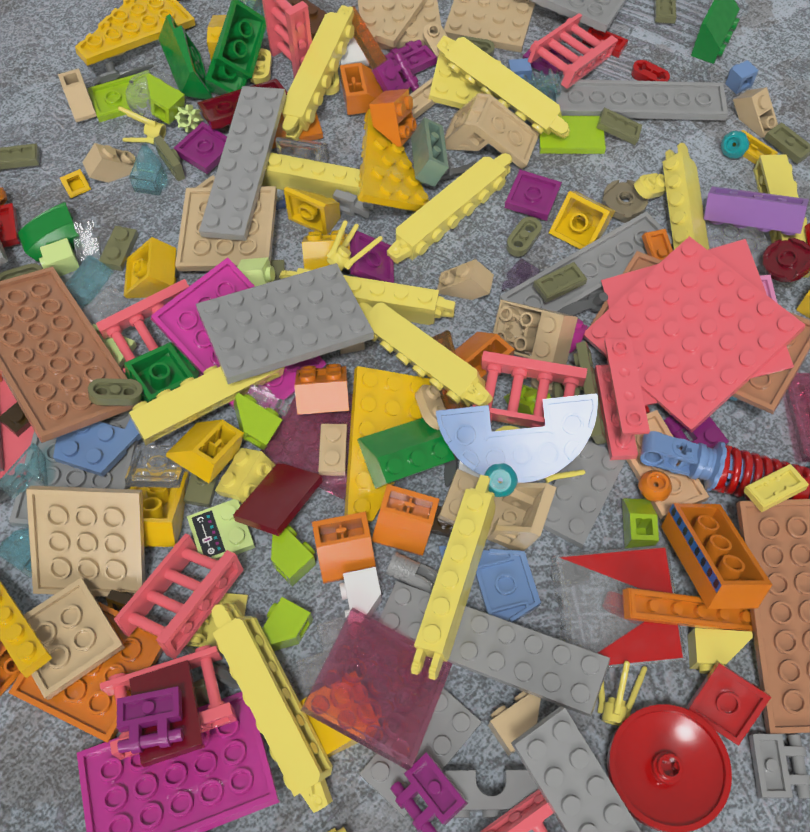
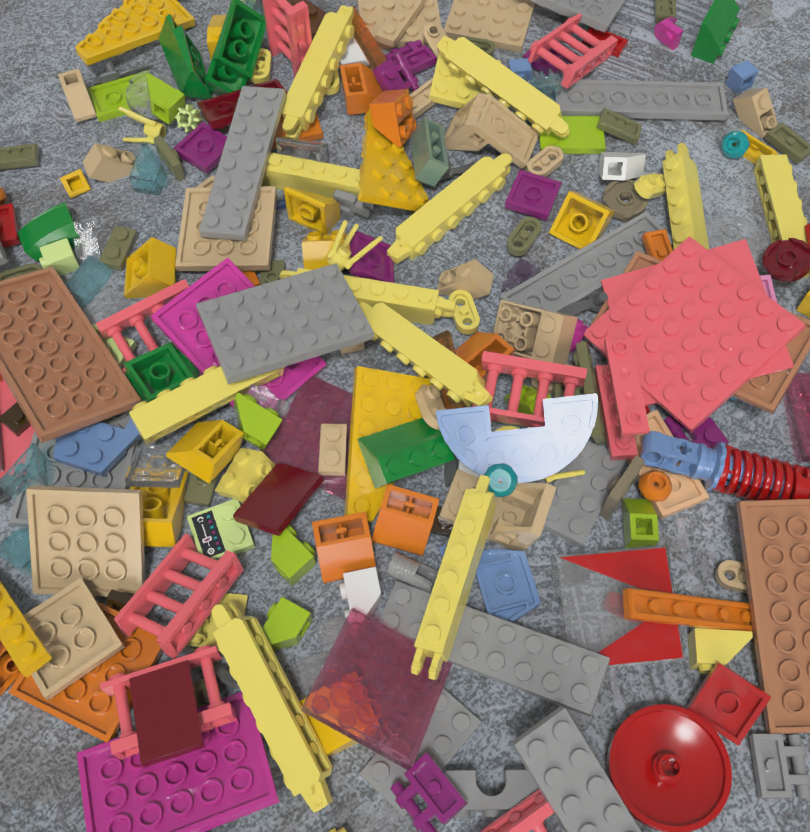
olive plate [88,378,142,406] -> none
magenta plate [117,686,184,754] -> none
yellowish green brick [237,257,275,287] -> none
slope [294,364,349,415] -> none
tan slope [488,691,541,756] -> none
olive plate [533,262,587,303] -> none
light yellow plant [597,661,647,726] -> none
red beam [631,60,670,81] -> none
orange brick [661,503,773,609] -> none
medium lavender brick [704,186,809,235] -> none
light yellow plate [744,464,809,512] -> none
none -> light yellow plate [449,290,480,335]
none -> tan plate [526,146,564,177]
none -> white slope [598,152,646,180]
none -> dark tan plate [599,455,645,520]
none -> dark pink plate [654,17,683,50]

